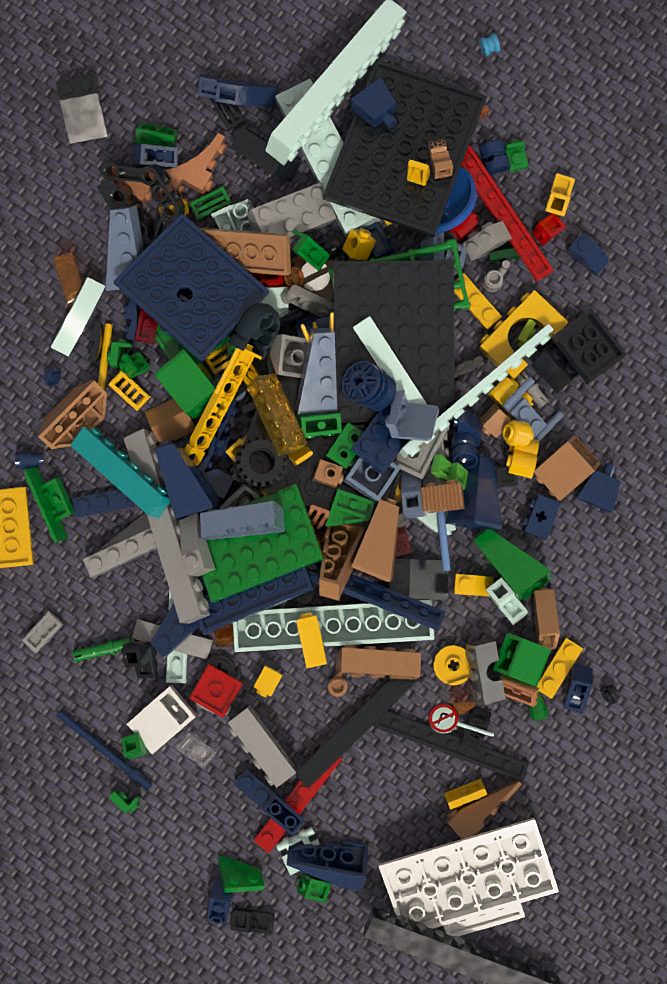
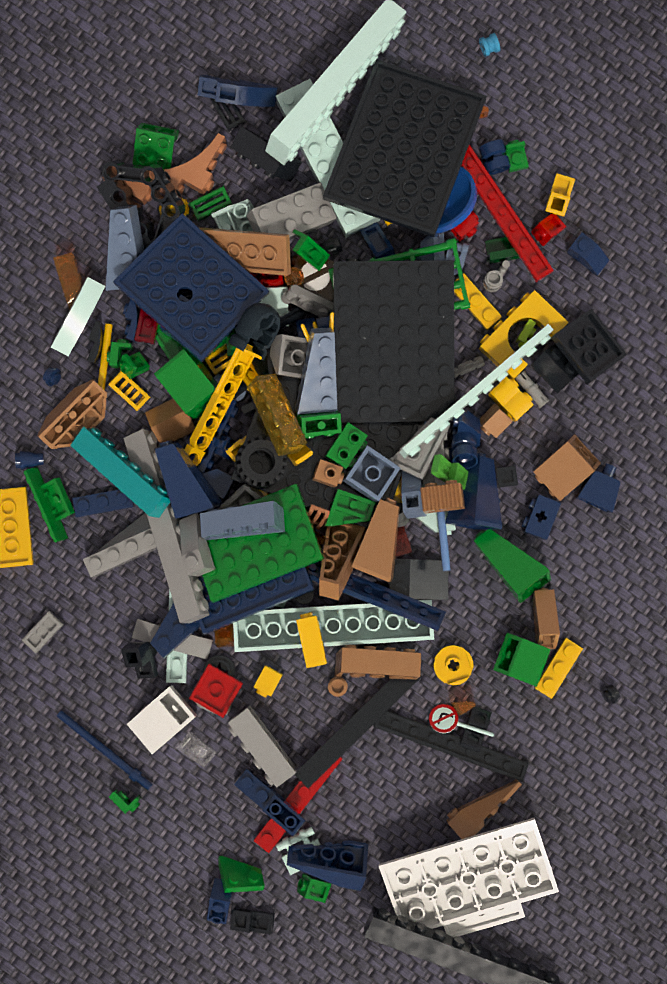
slope [56,75,108,145] -> none
green pin [72,637,132,662] -> none
green slope [121,732,148,759] -> none
dark blue arch [132,144,178,168] -> none
yellow brick [342,228,376,261] -> none
dark blue wheel [342,361,397,411] -> none
dark blue plate [350,406,408,474] -> none
dark blue torso [351,77,397,128] -> none
light aqua tile [353,316,427,405] -> none
sand blue bracket [386,391,439,441] -> none
yellow slope [407,160,430,186] -> none
medium nougat leg [428,138,453,179] -> none
yellow plate [444,779,487,810] -> none
yellow slope [453,574,494,597] -> none
light grey brick [463,221,511,261] -> none
arch [465,639,506,705] -> none
light aqua brick [486,577,528,625] -> none
nougat tile [500,674,539,707] -> none
sand blue plate [502,377,564,442] -> none
yellow head [503,420,534,447] -> none
yellow brick [506,439,539,479] -> none
green cone [528,691,549,721] -> none
dark blue arch [563,664,593,713] -> none

